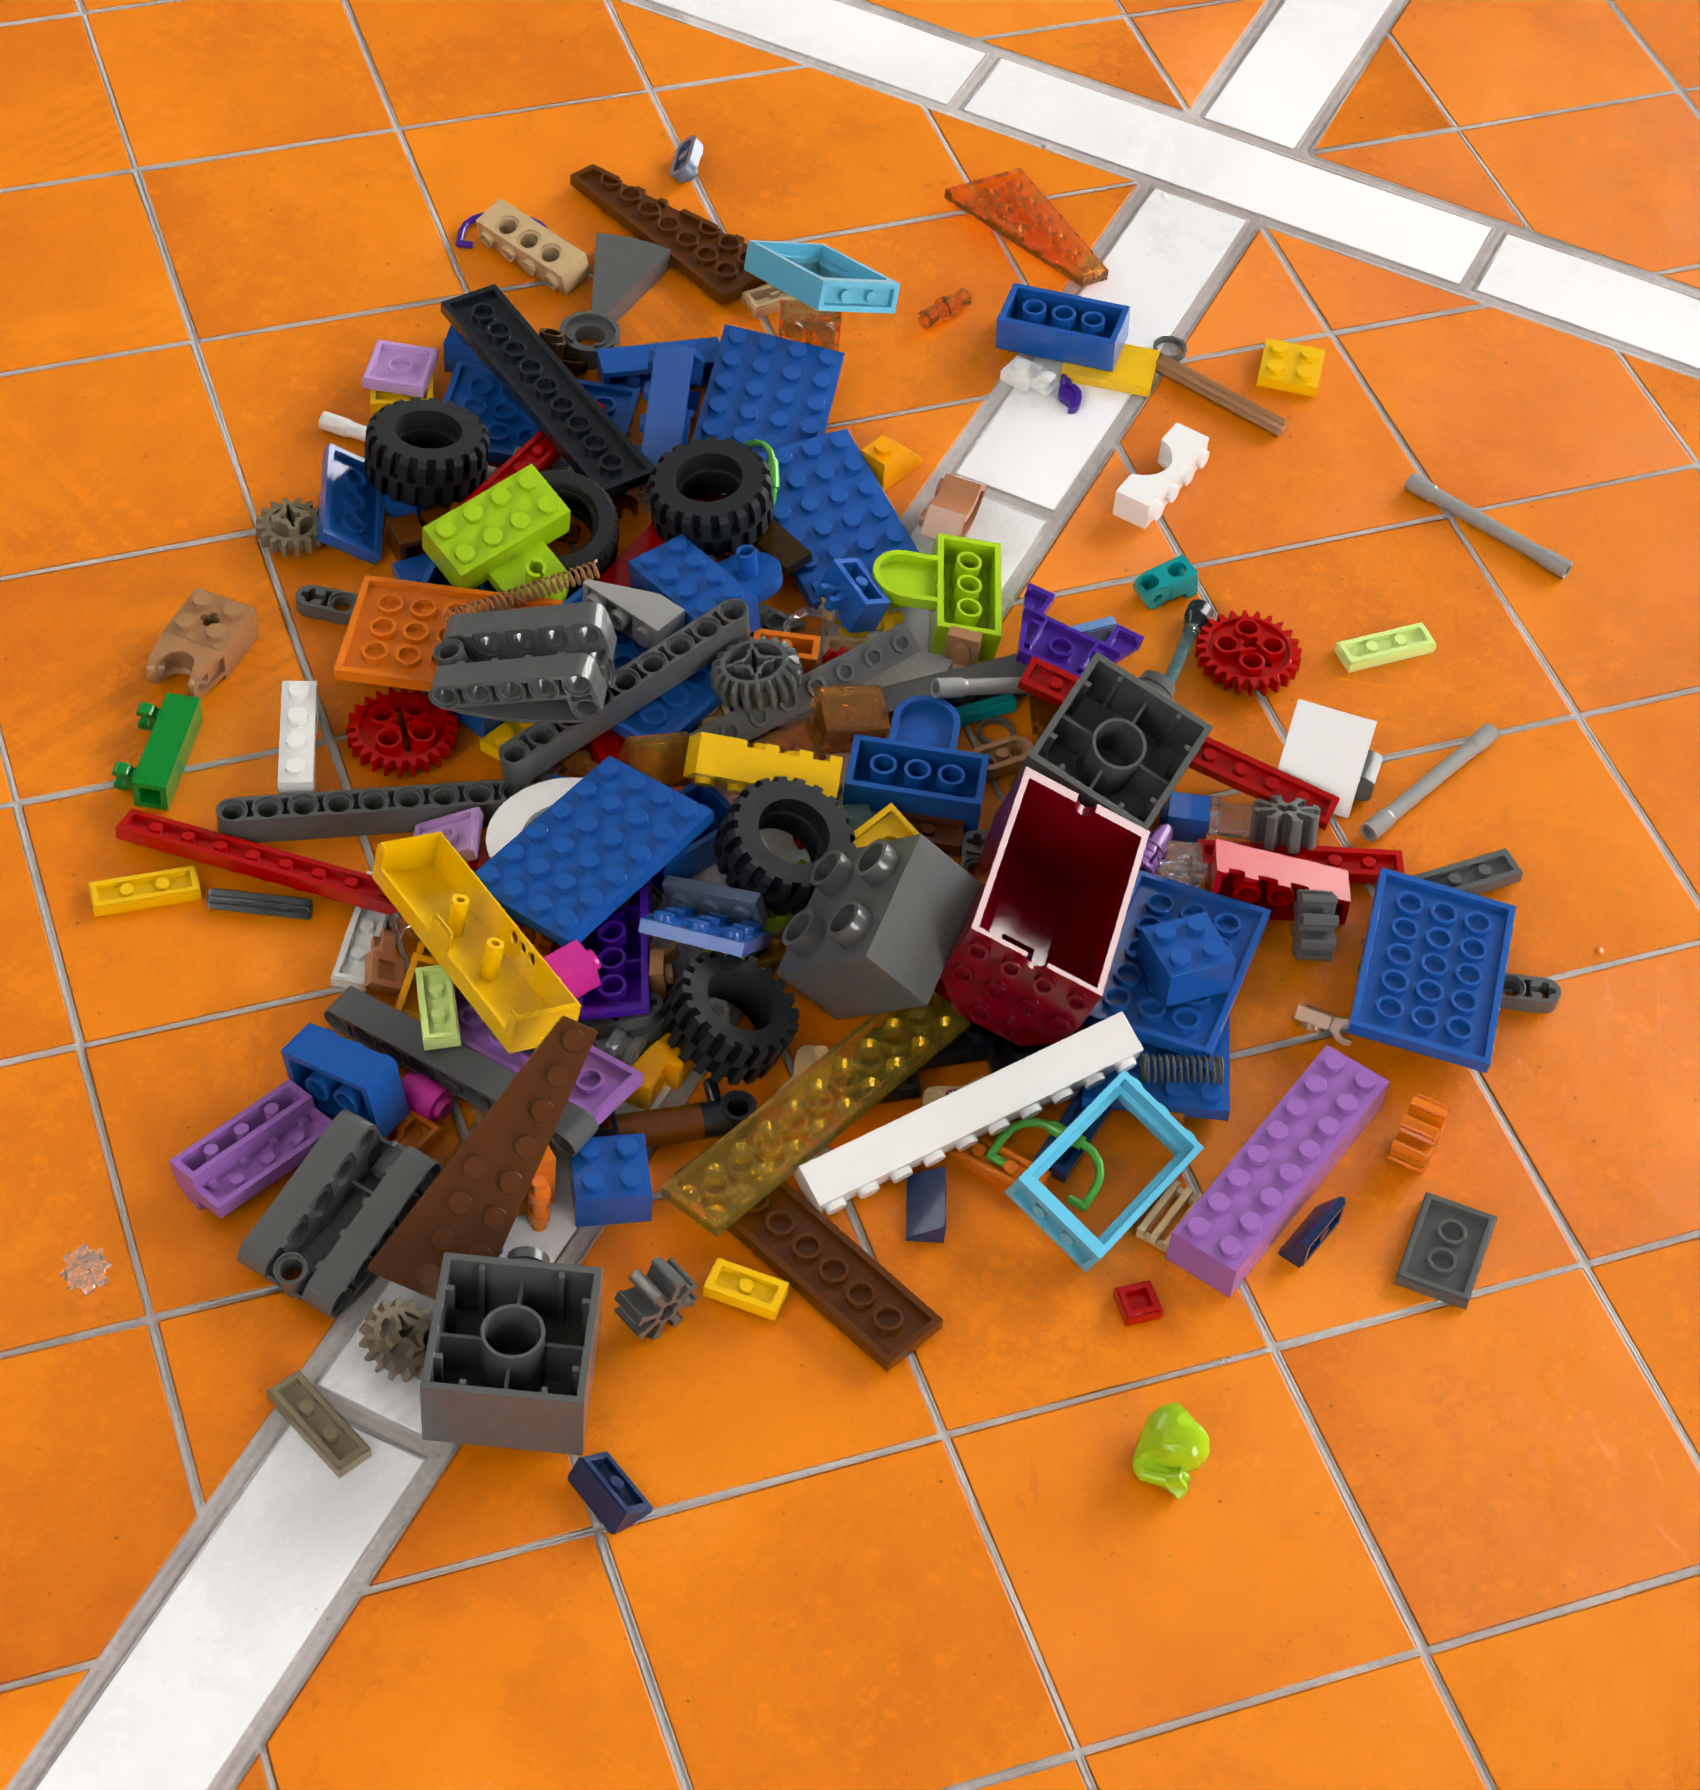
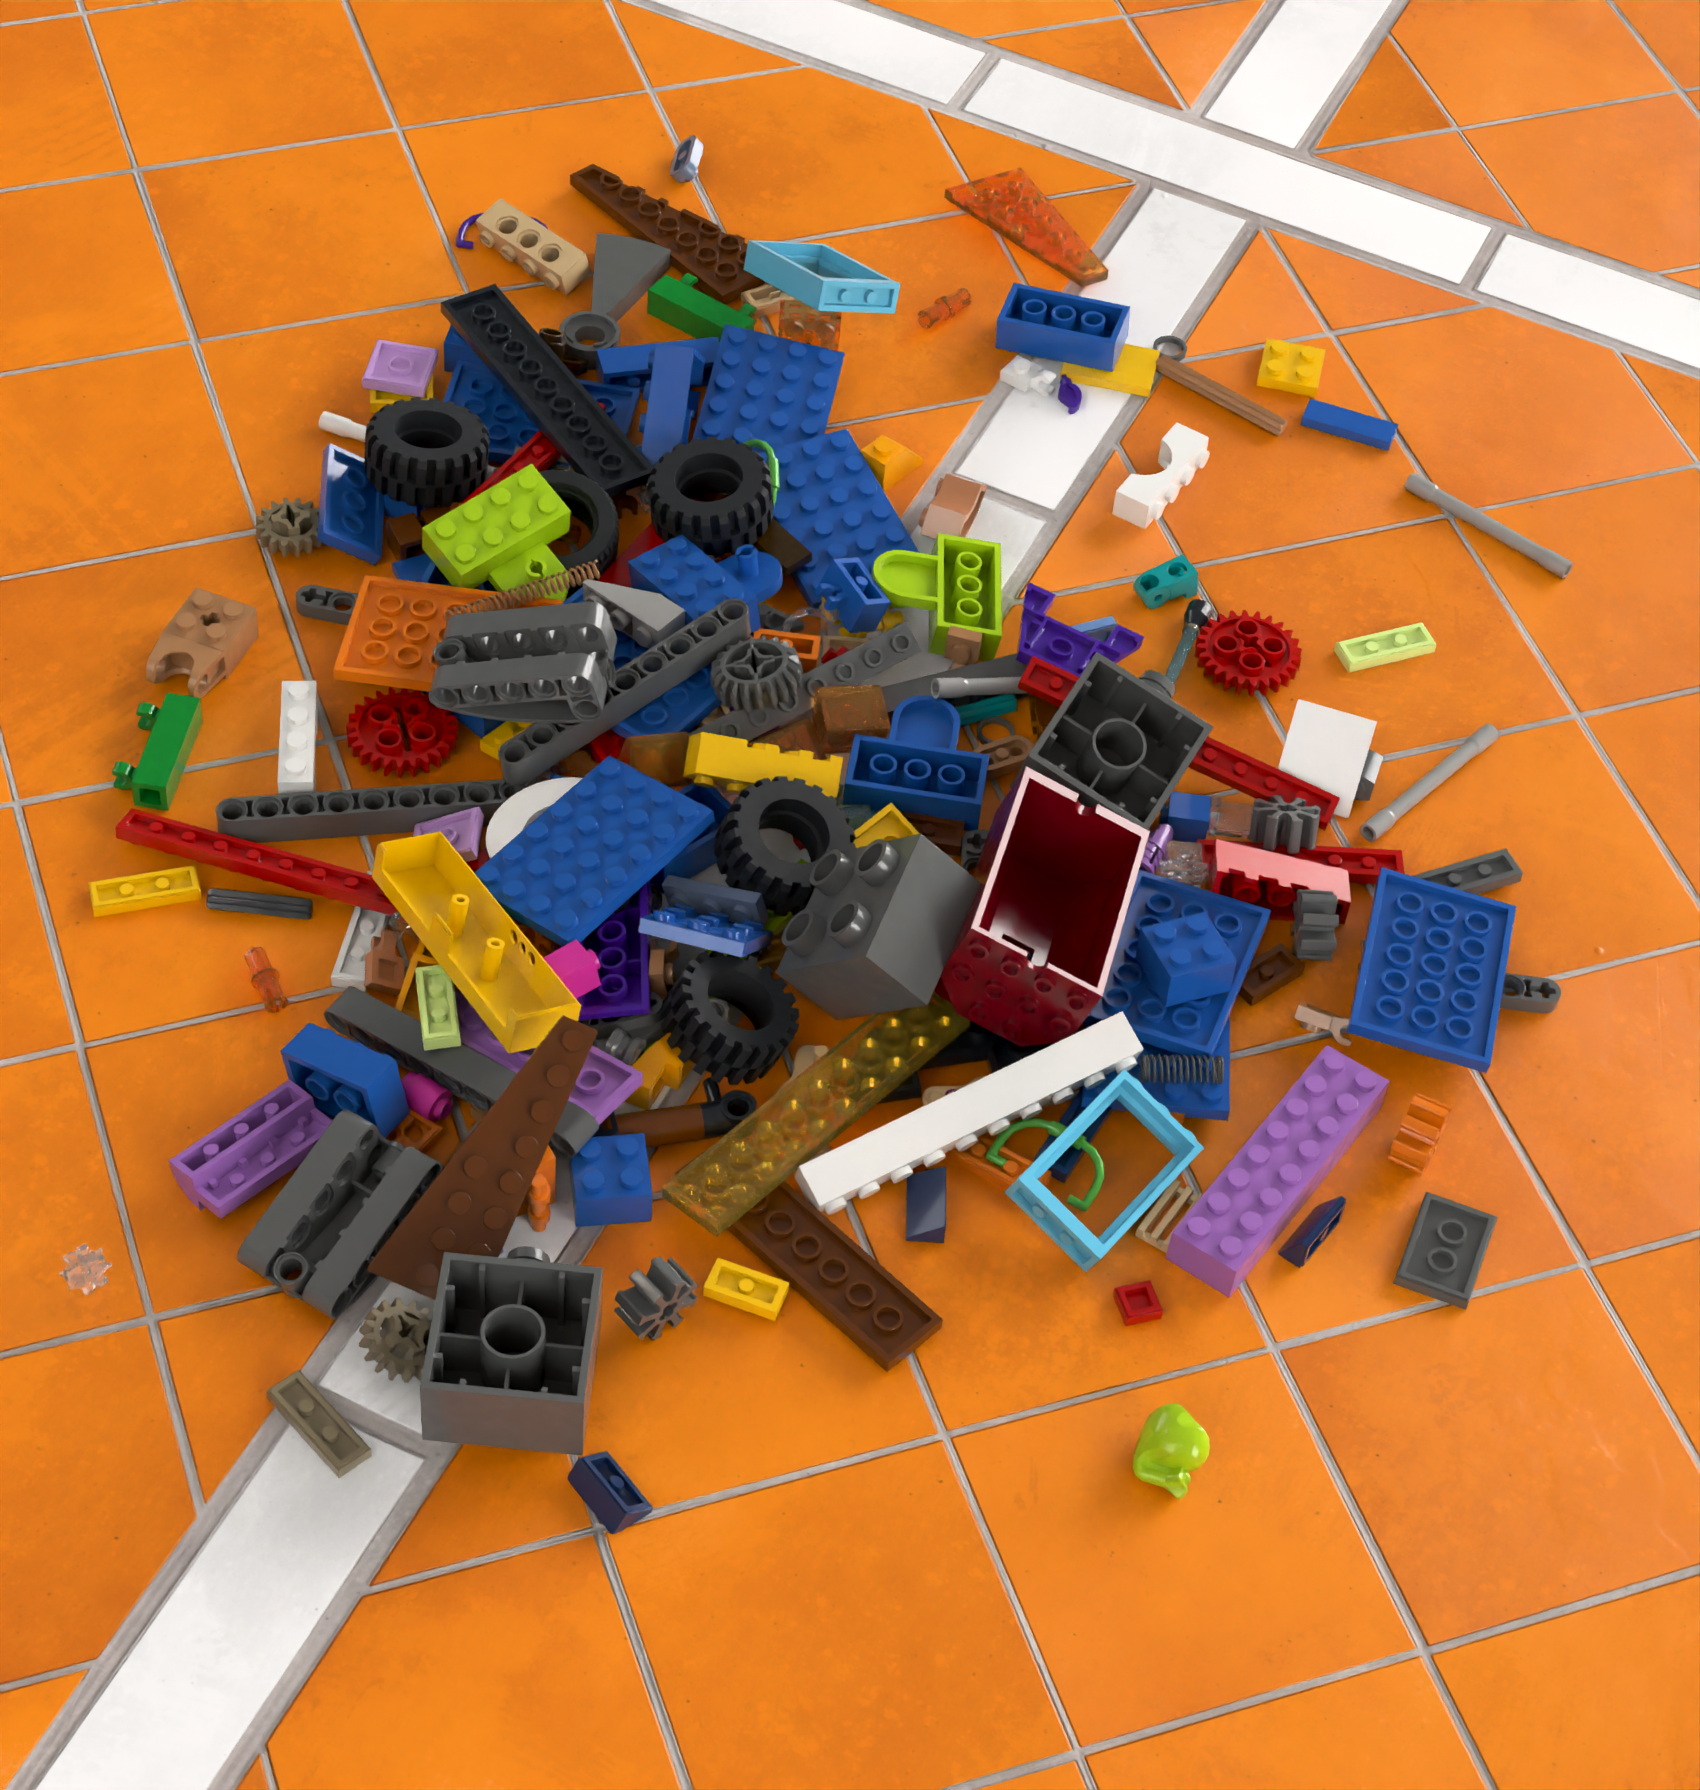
none -> clear orange axle [244,946,288,1013]
none -> green brick [647,273,757,343]
none -> reddish brown plate [1238,943,1305,1006]
none -> blue tile [1301,398,1398,451]

